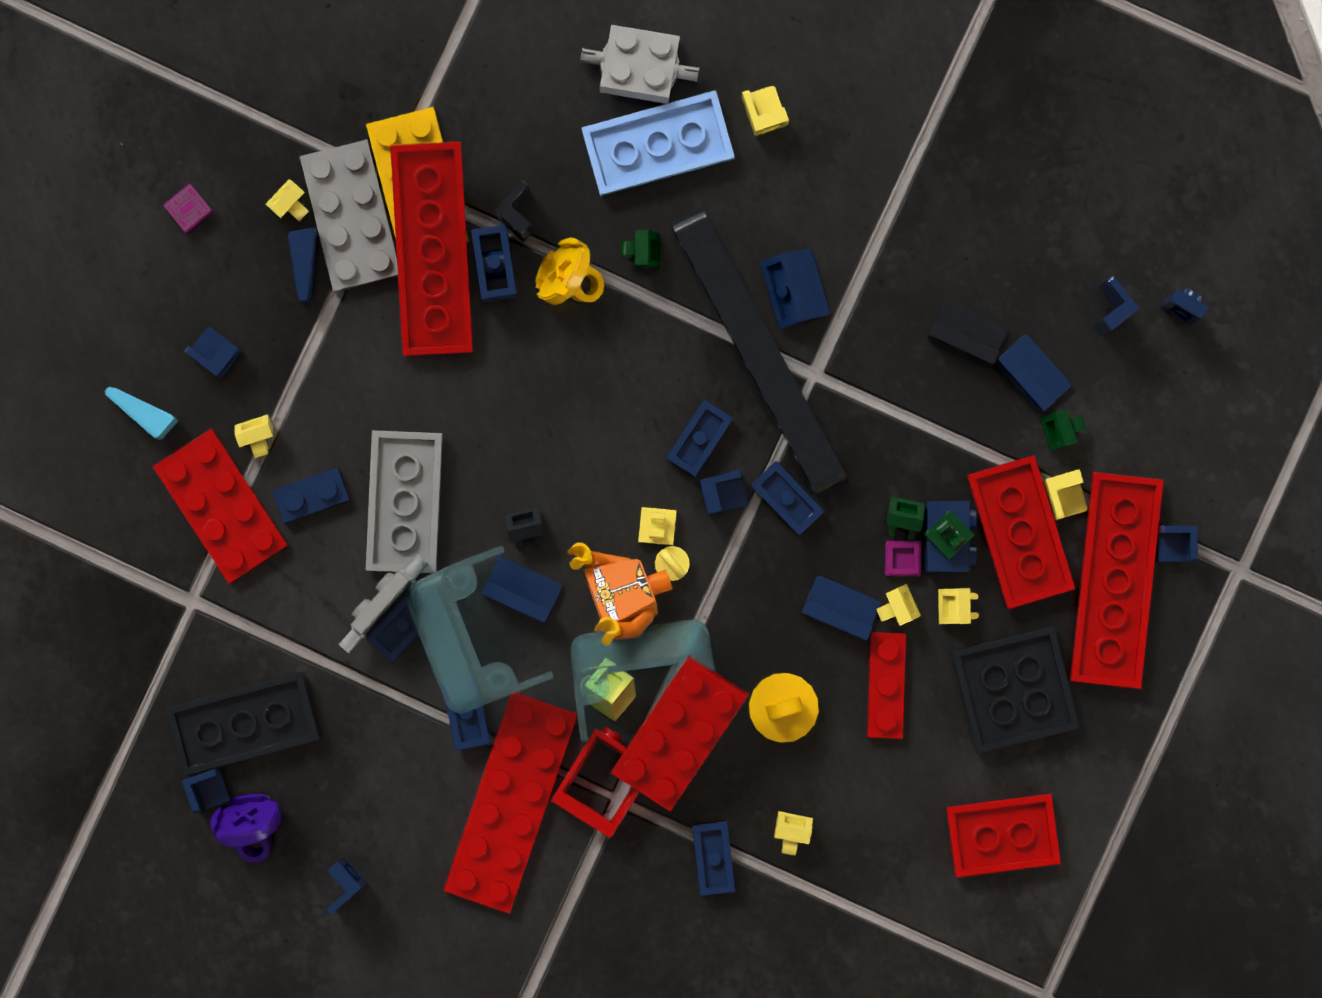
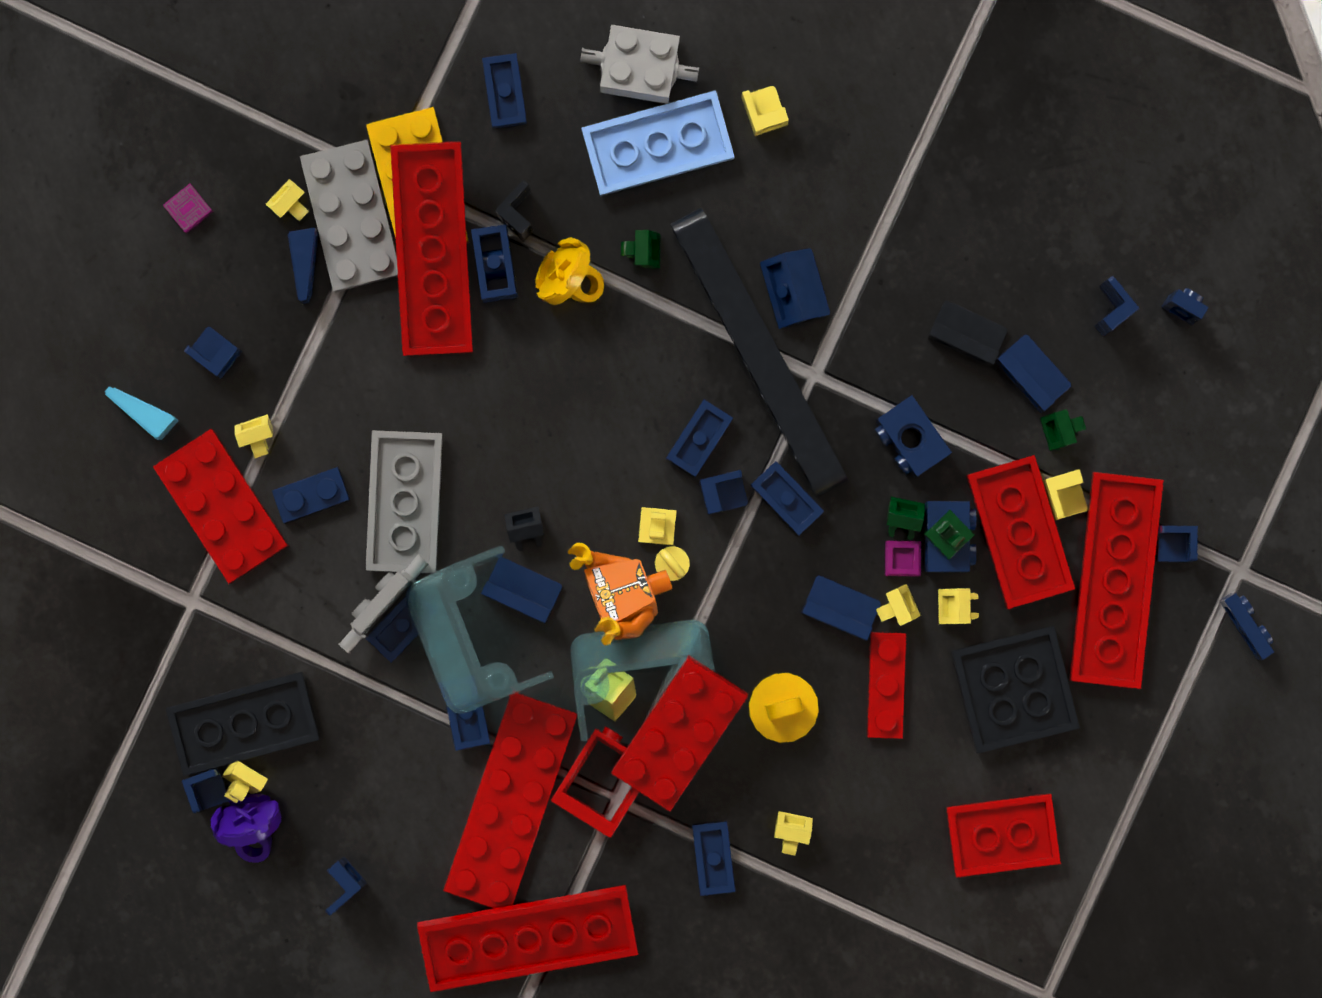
none -> light yellow tile [222,761,268,803]
none -> red plate [417,885,638,992]
none -> dark blue plate [482,53,527,129]
none -> dark blue brick [875,395,952,478]
none -> dark blue plate [1219,593,1274,660]

